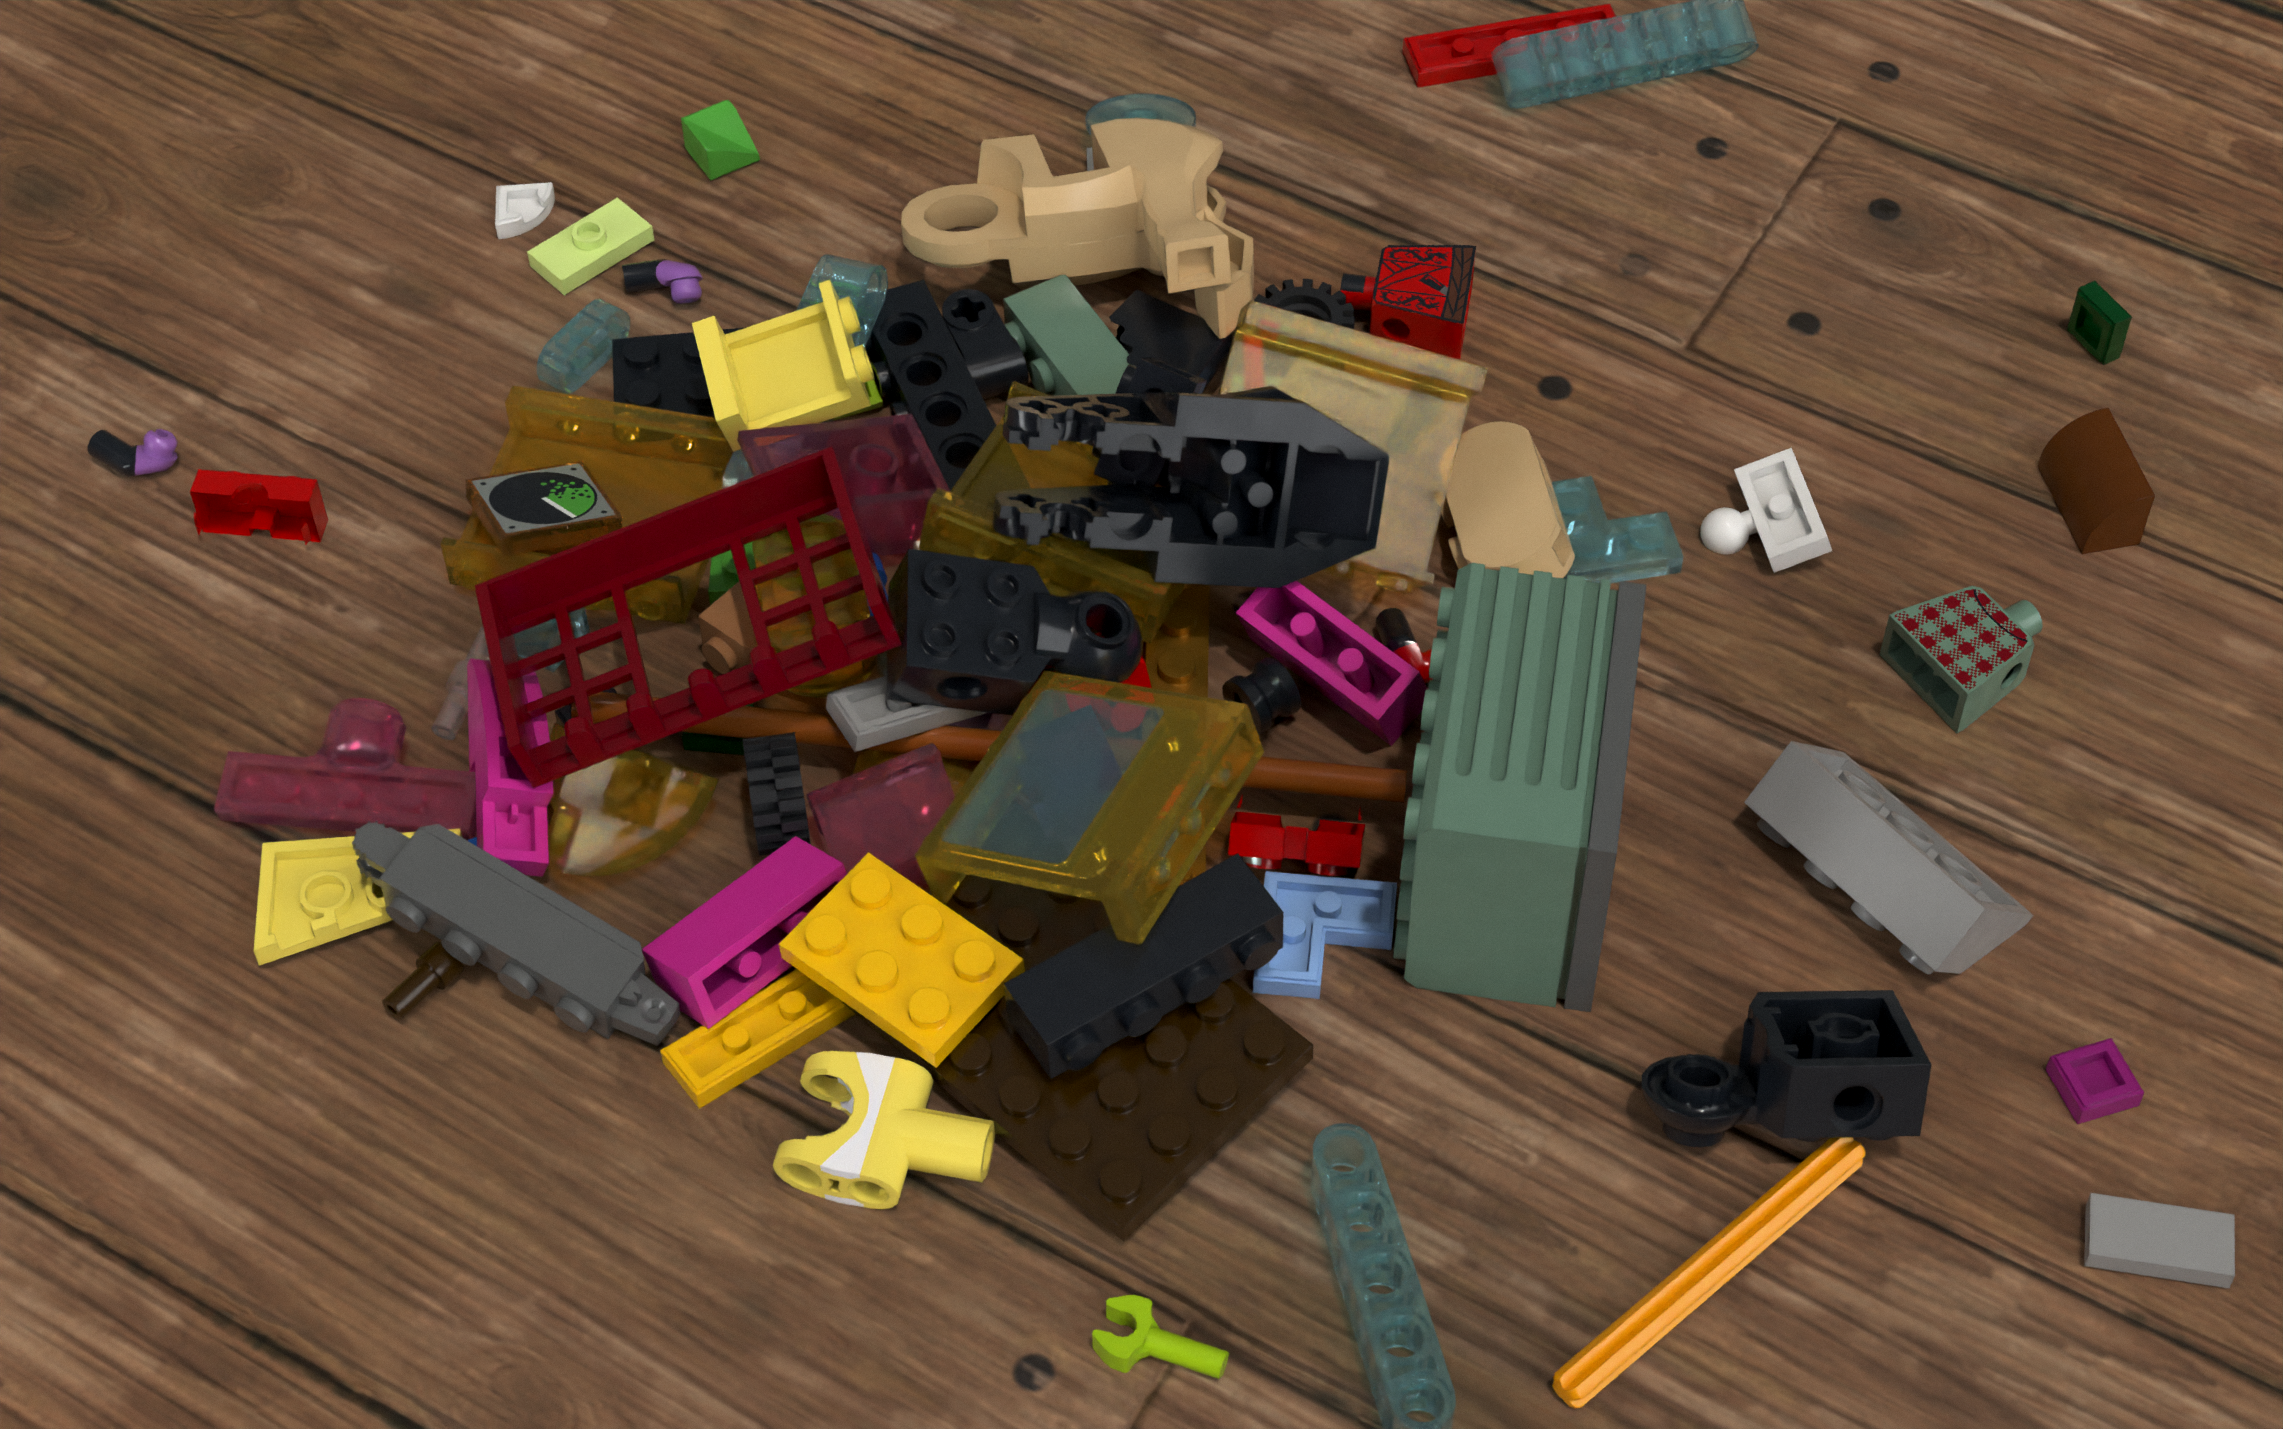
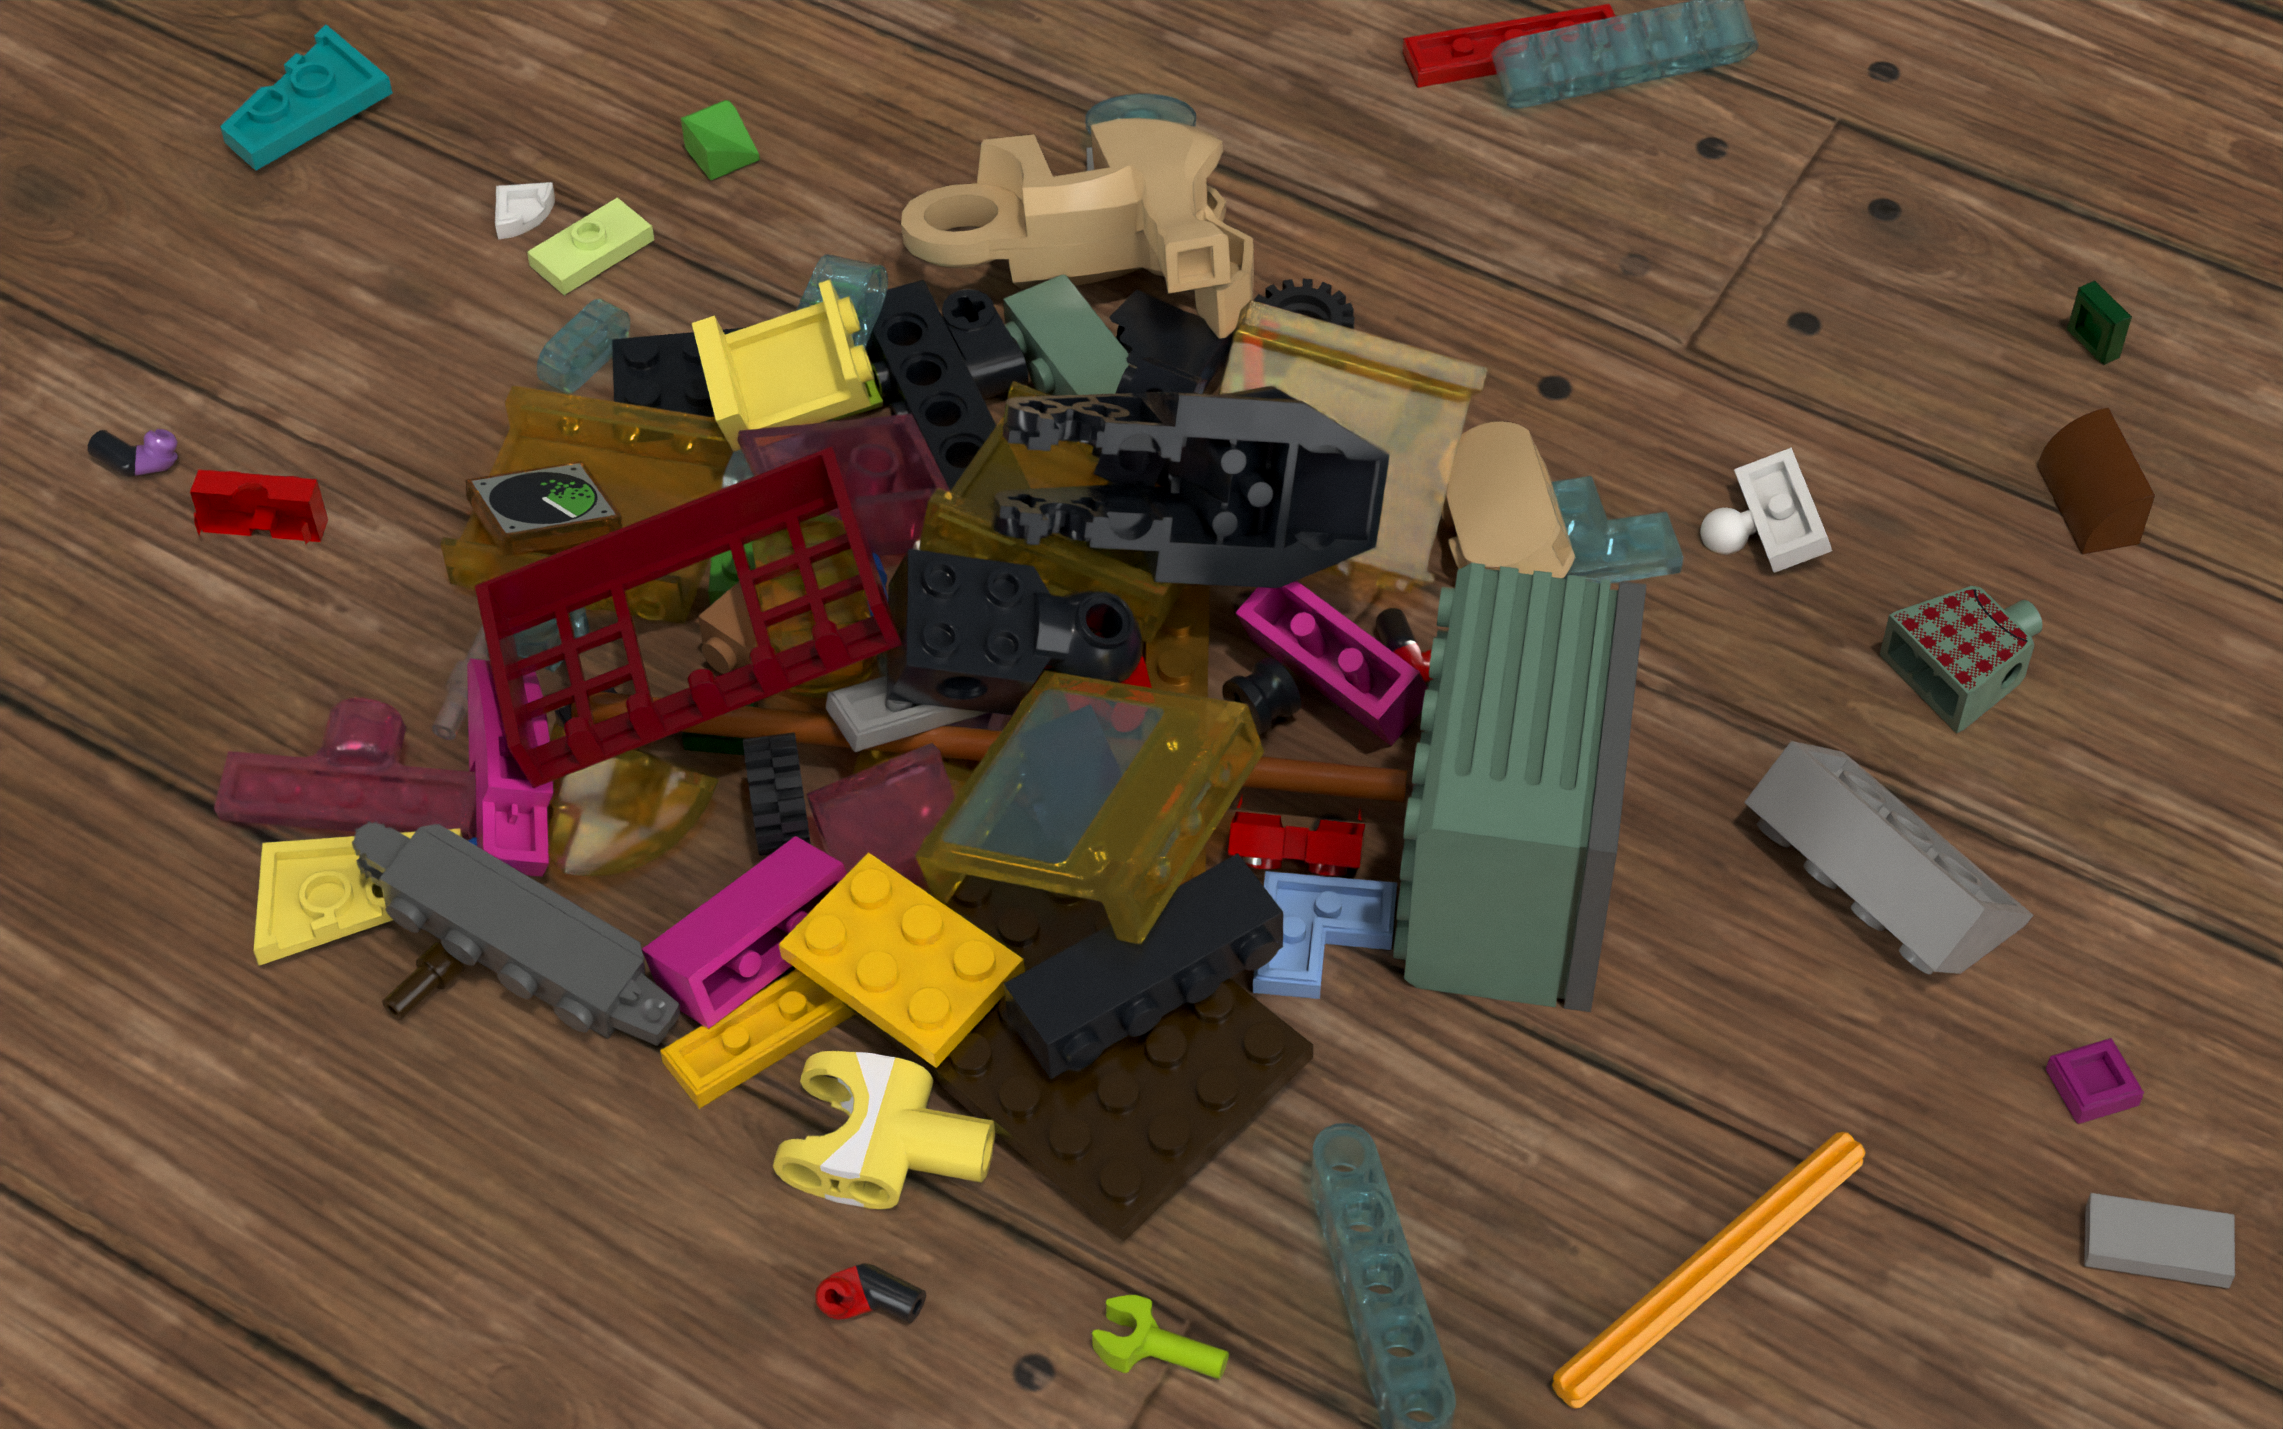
arm [622,259,703,304] -> none
red torso [1340,245,1476,365] -> none
black brick [1642,990,1932,1148] -> none
none -> teal wing [220,24,393,170]
none -> arm [815,1263,926,1323]

